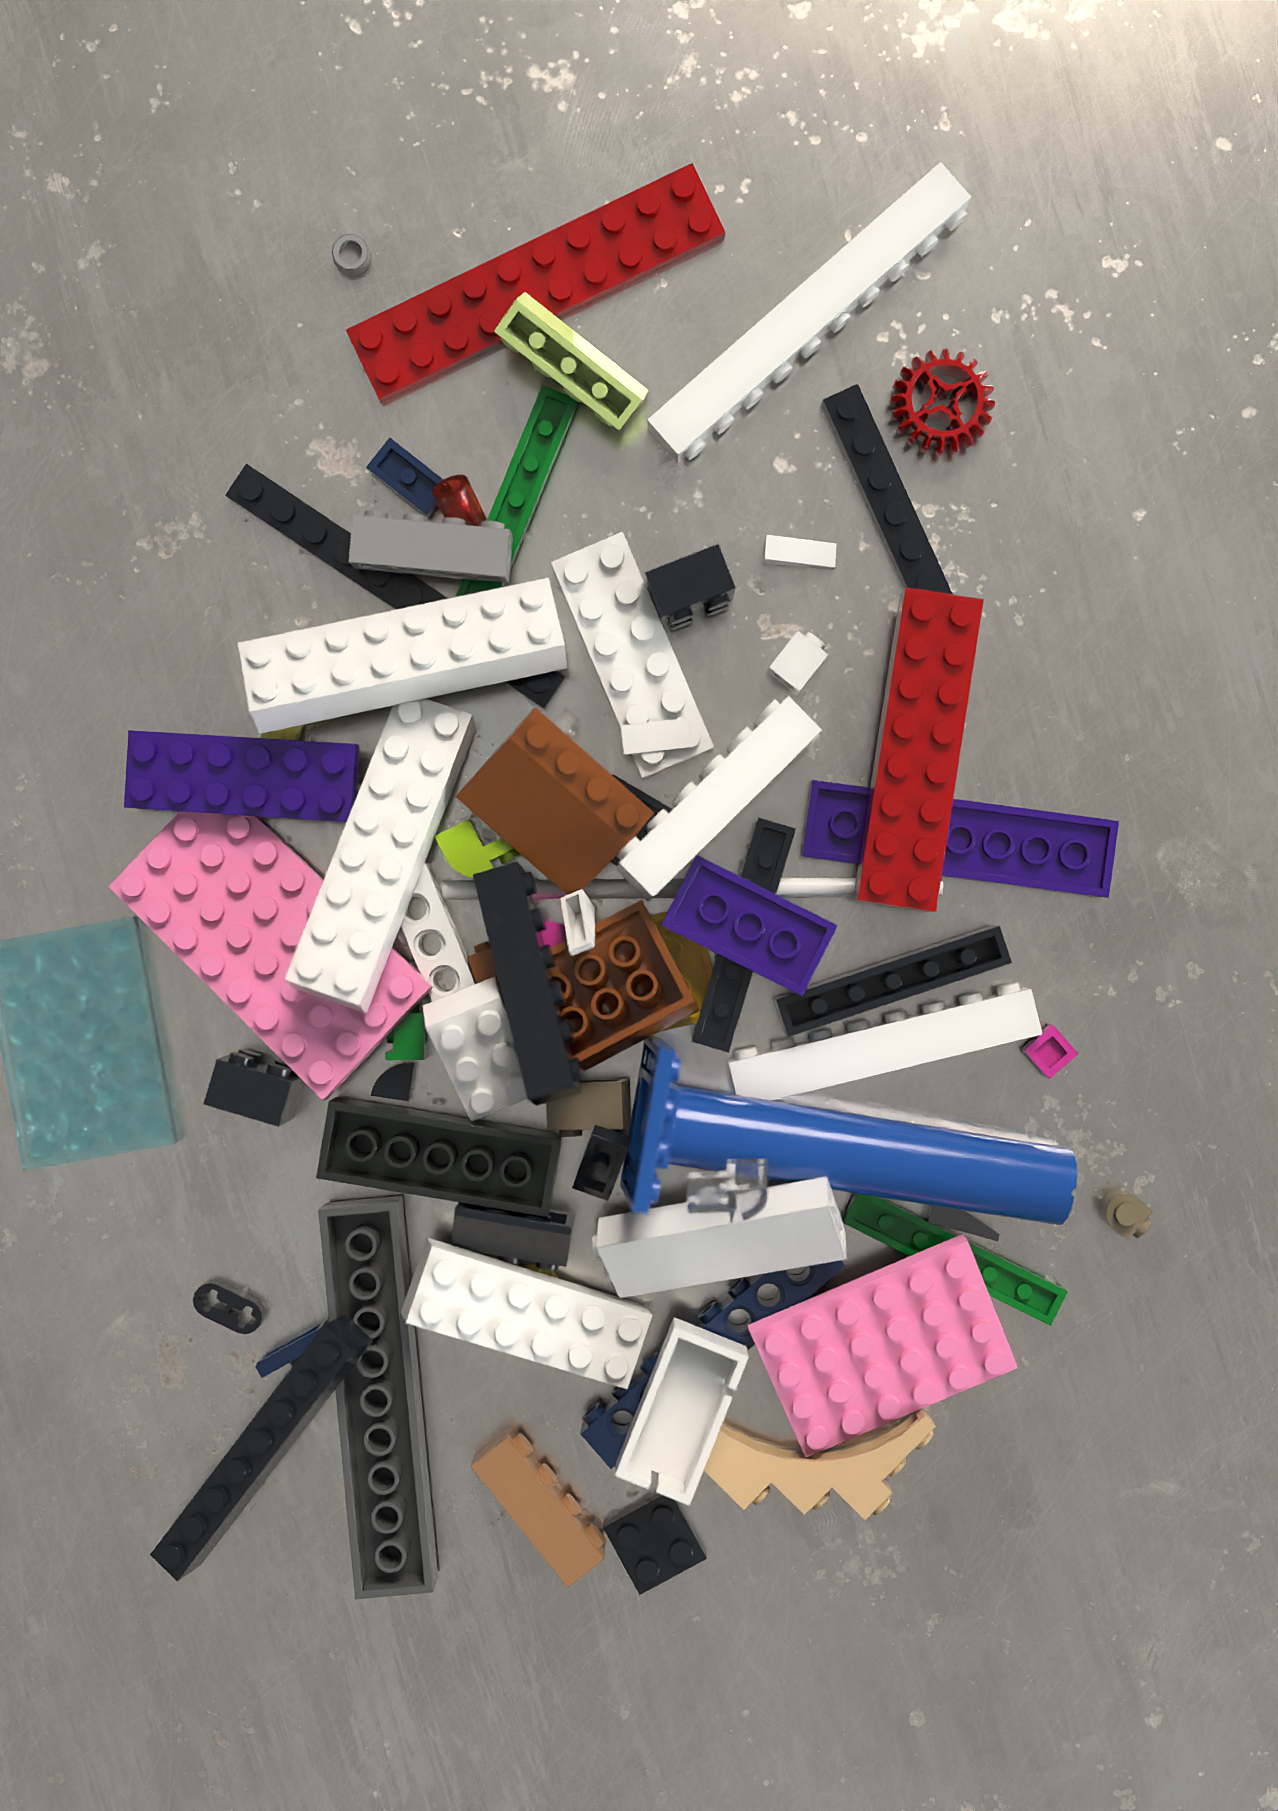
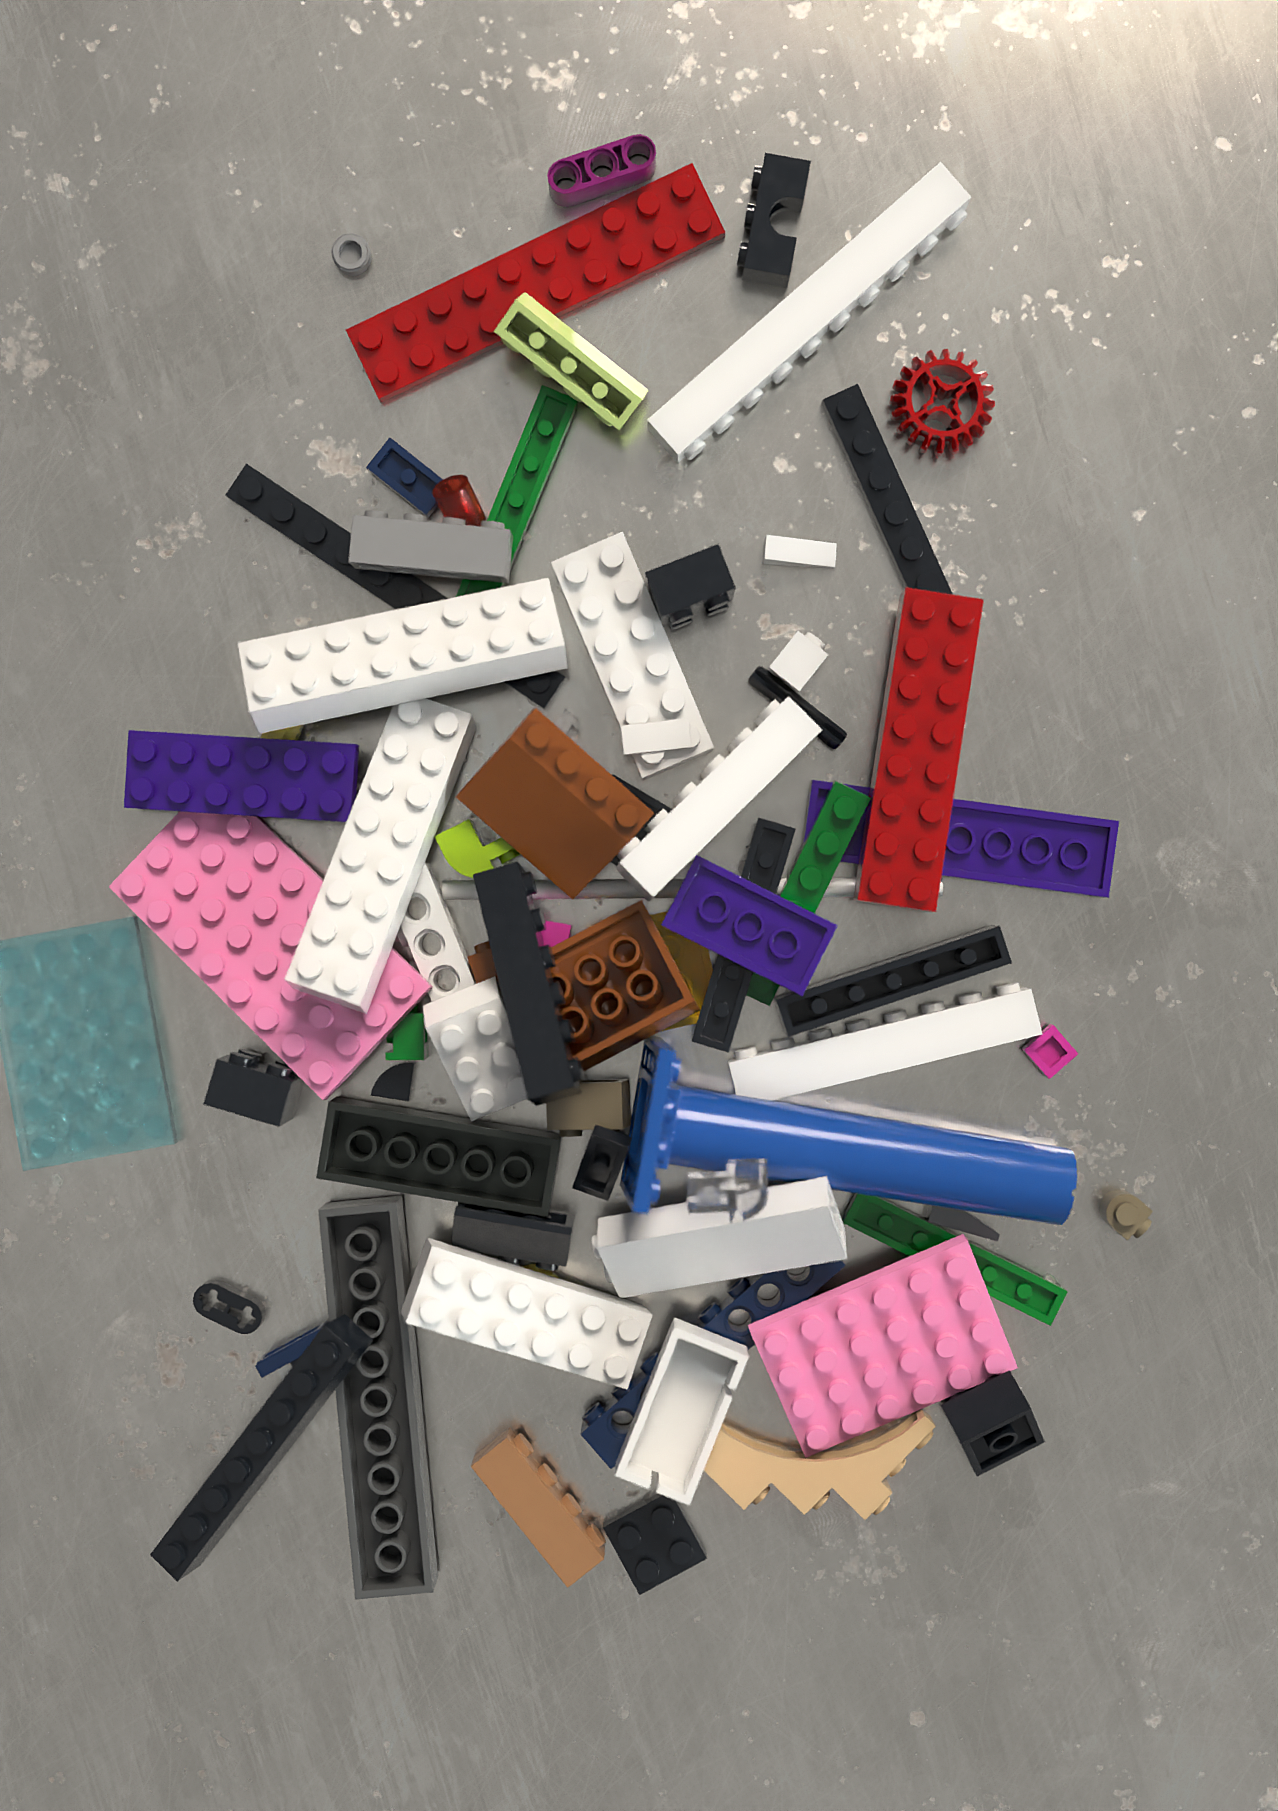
white piece [560,889,595,956] -> none
none -> magenta beam [547,134,656,207]
none -> black arch [737,153,811,288]
none -> green plate [746,780,871,1006]
none -> black axle [748,666,847,749]
none -> black slope [941,1370,1045,1476]

